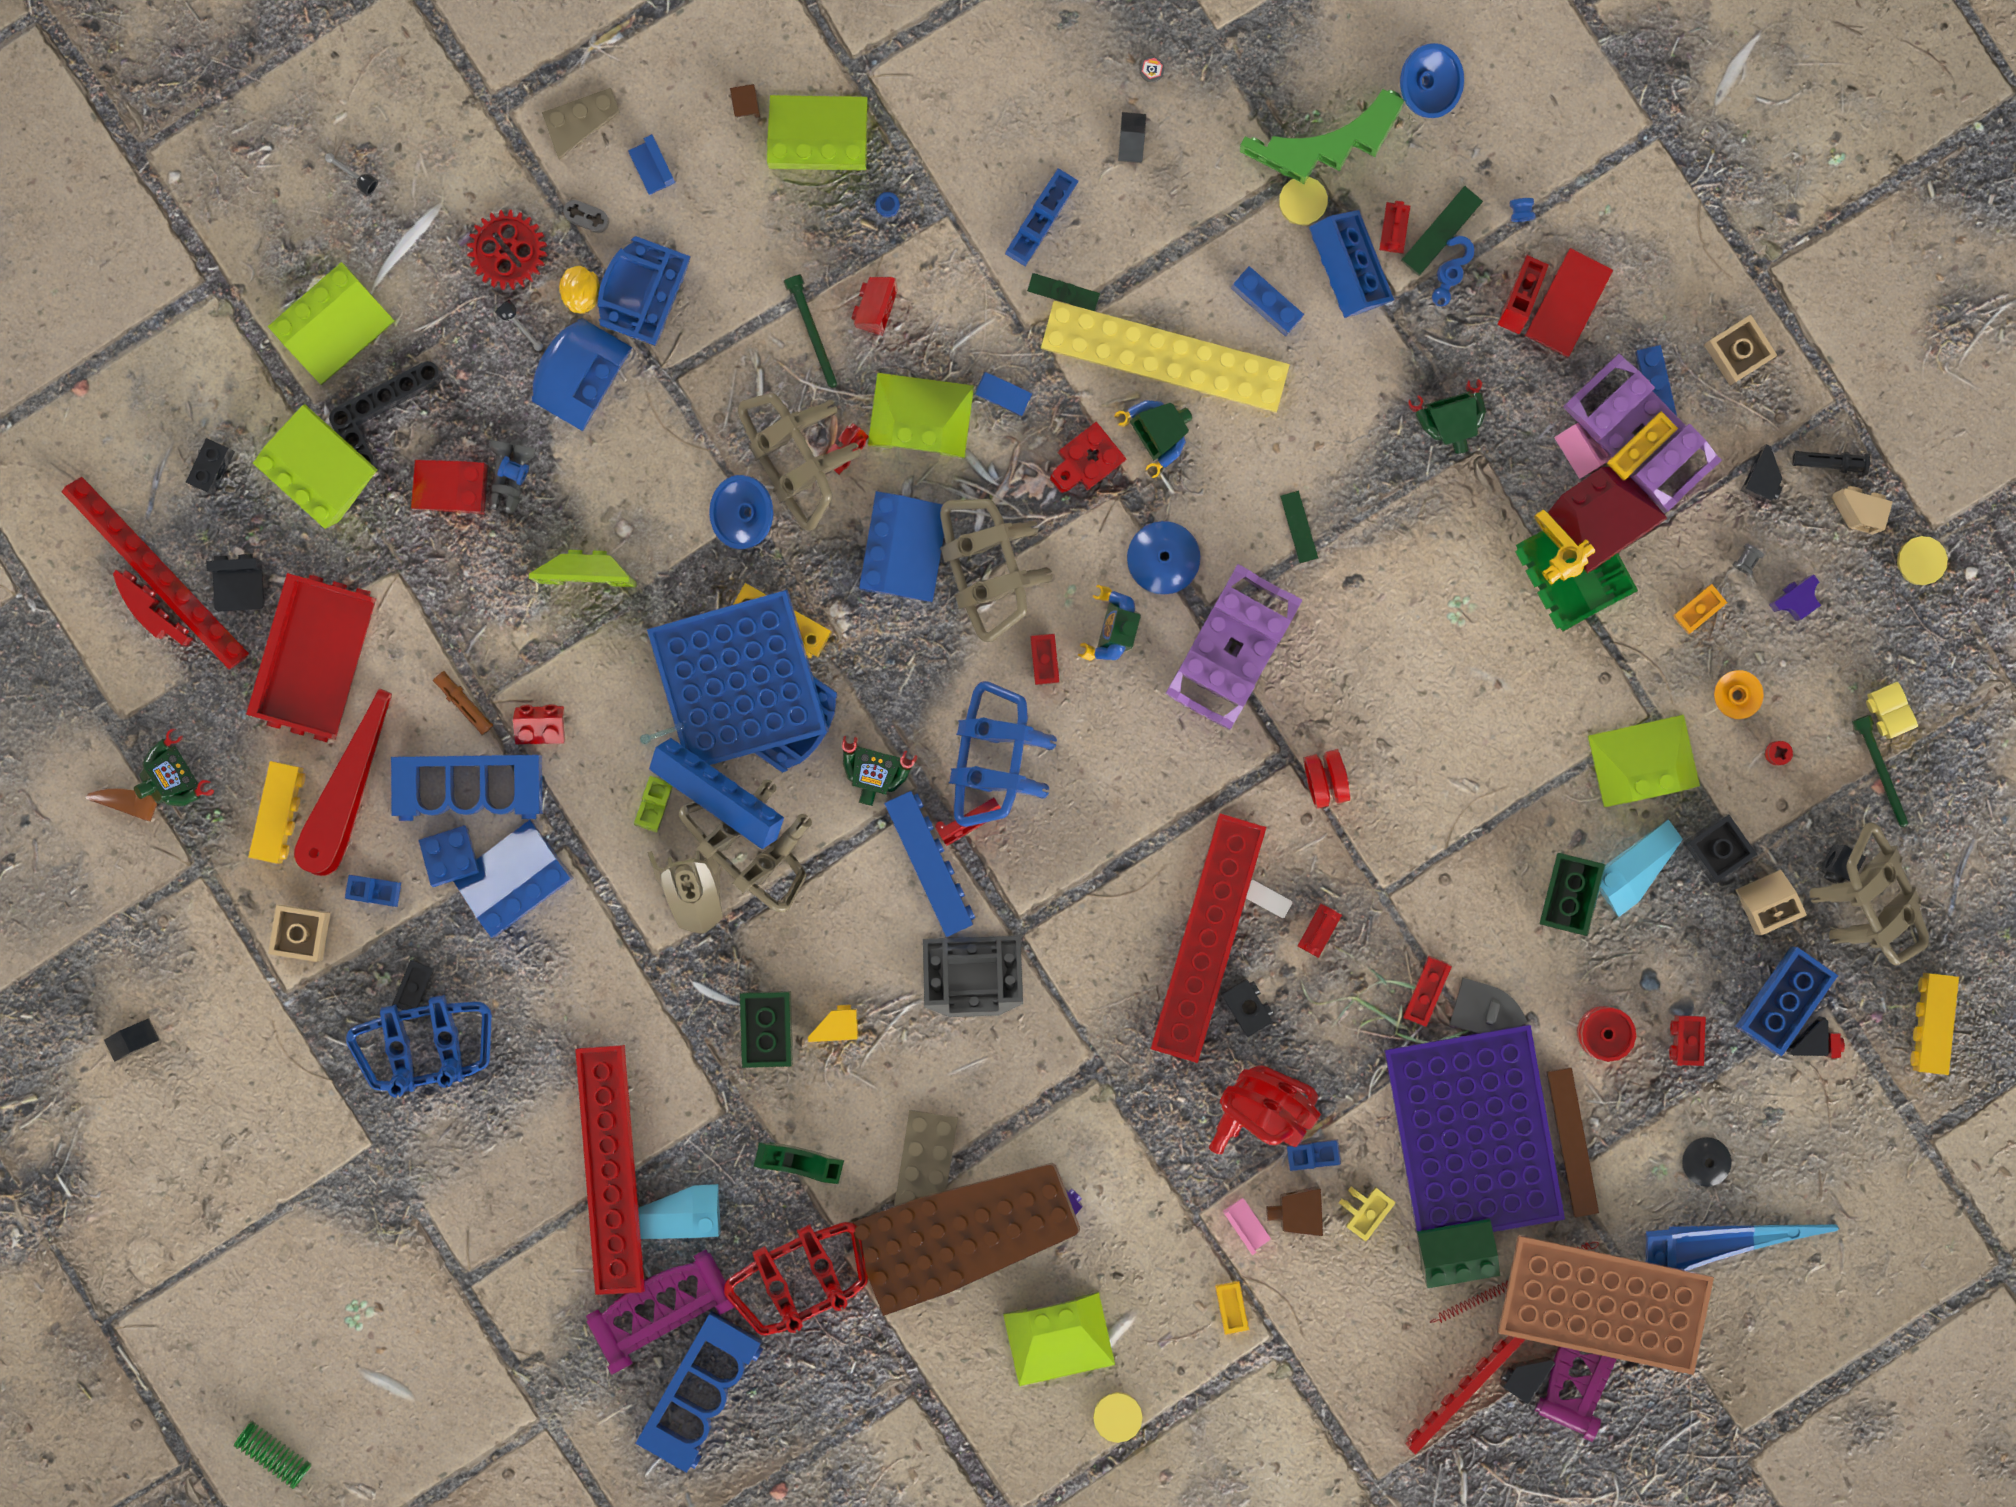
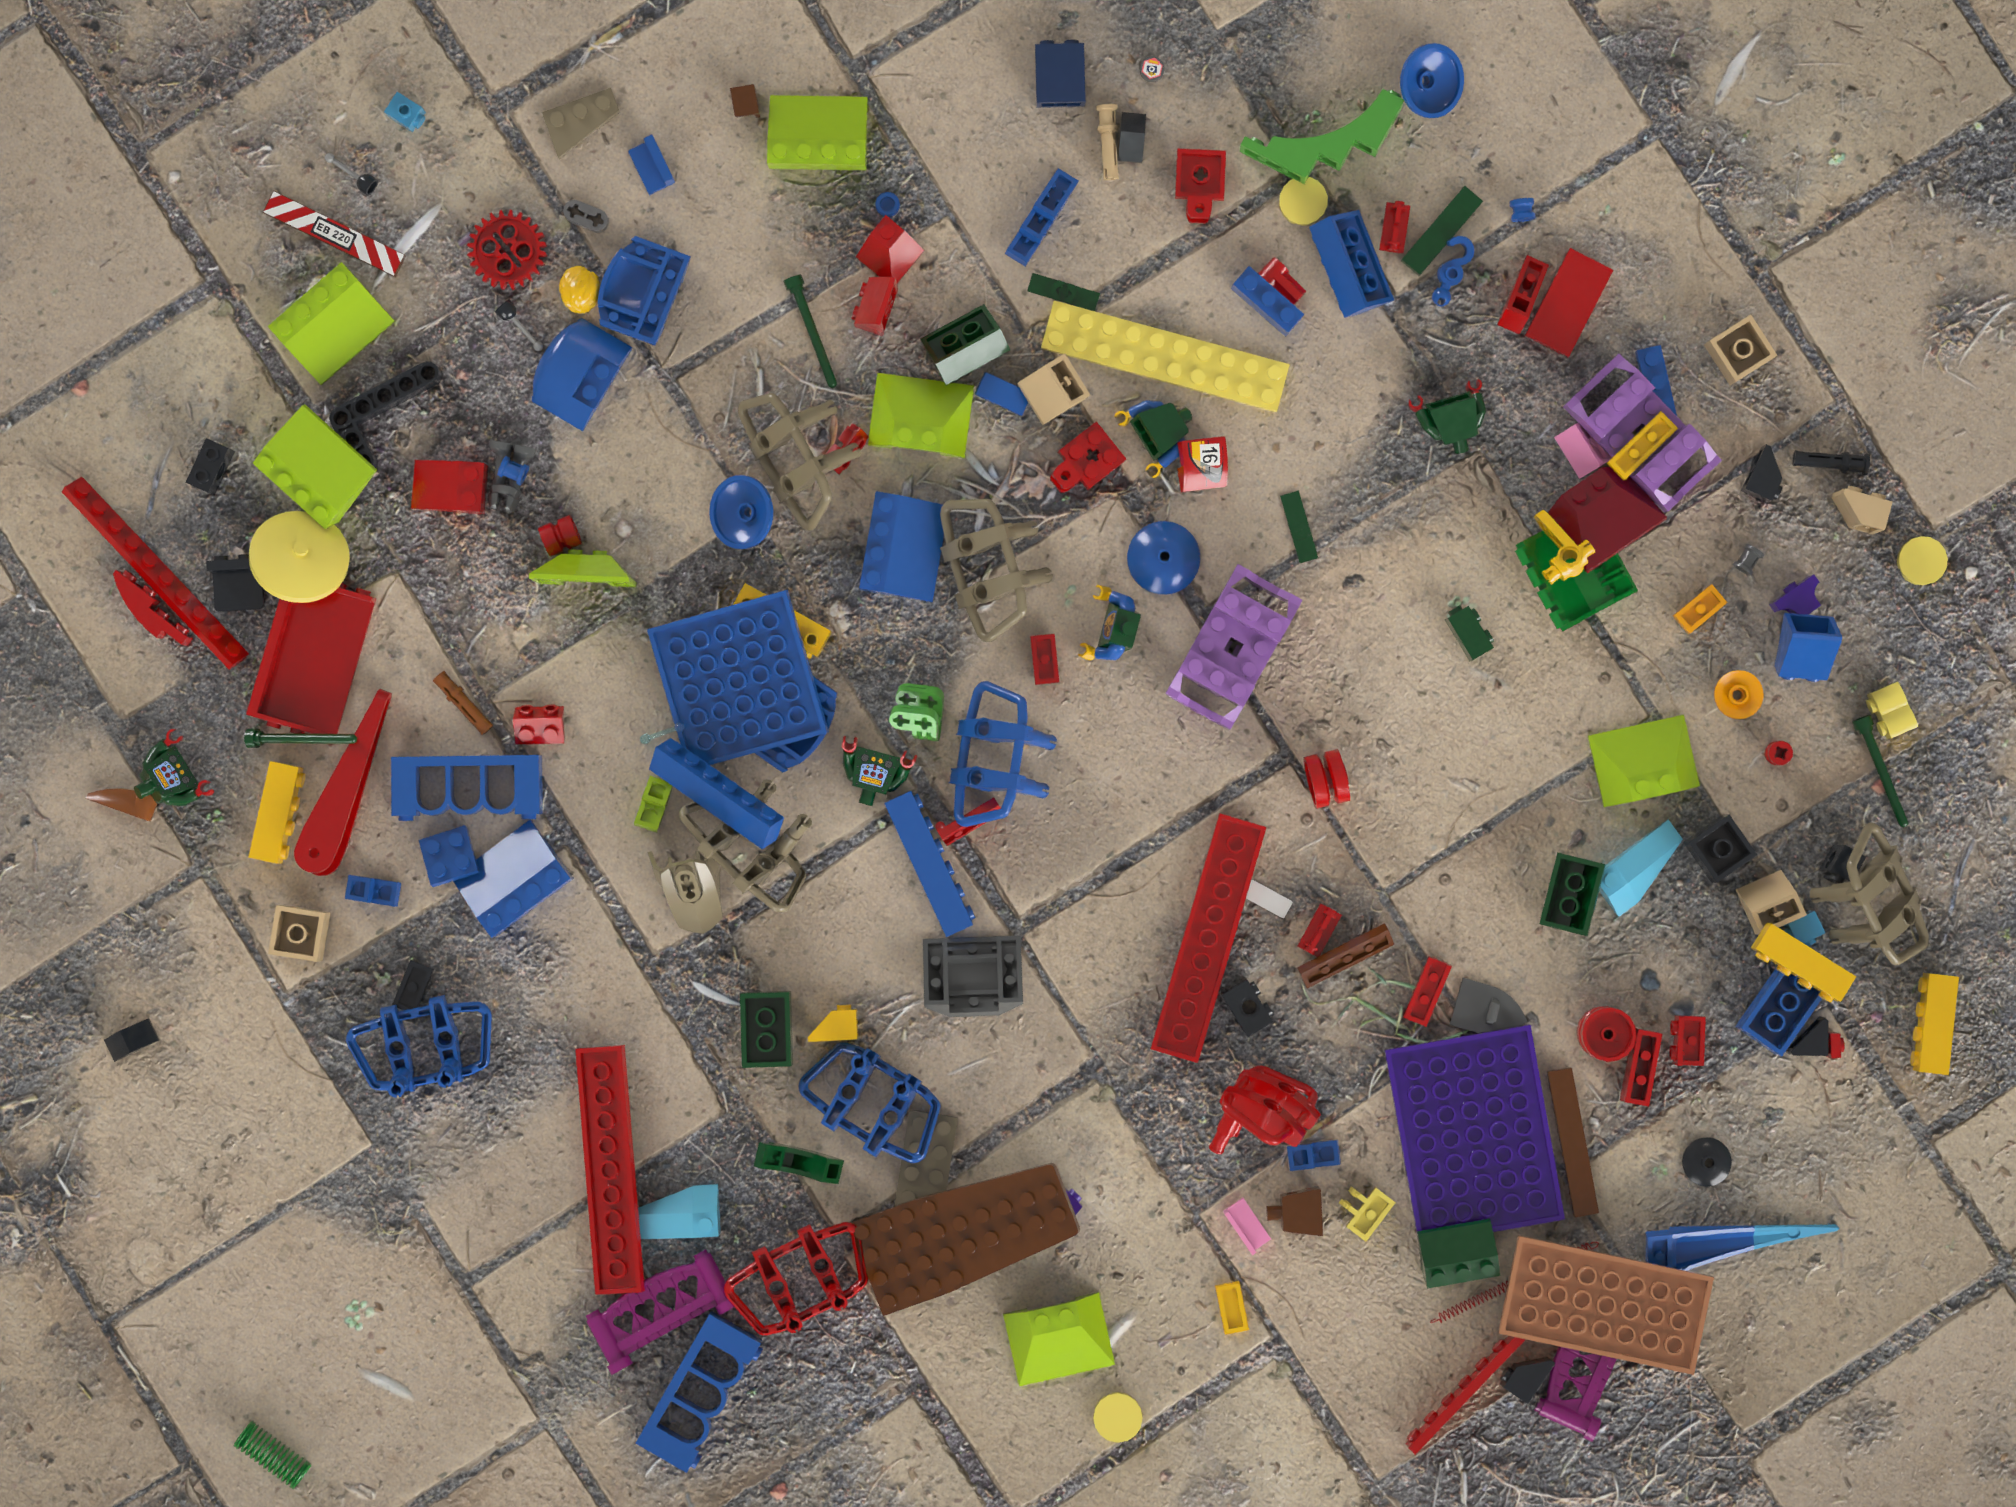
none -> dark green piece [244,728,357,748]
none -> light yellow dish [249,511,350,603]
none -> tile [263,190,406,278]
none -> dark azure brick [384,92,426,133]
none -> red wheel [538,515,582,557]
none -> blue piece [798,1042,941,1163]
none -> red slope [856,215,924,284]
none -> bright green piece [889,683,944,741]
none -> dark green slope [920,304,1010,385]
none -> tan slope [1017,354,1090,425]
none -> dark blue brick [1035,39,1086,108]
none -> tan pin [1096,104,1119,180]
none -> red plate [1175,148,1226,224]
none -> red slope [1177,436,1228,493]
none -> red piece [1258,257,1306,305]
none -> reddish brown plate [1297,923,1394,989]
none -> dark green brick [1445,605,1494,662]
none -> red brick [1620,1028,1663,1107]
none -> yellow brick [1751,923,1856,1003]
none -> blue slope [1774,613,1842,682]
none -> dark azure brick [1783,910,1825,946]

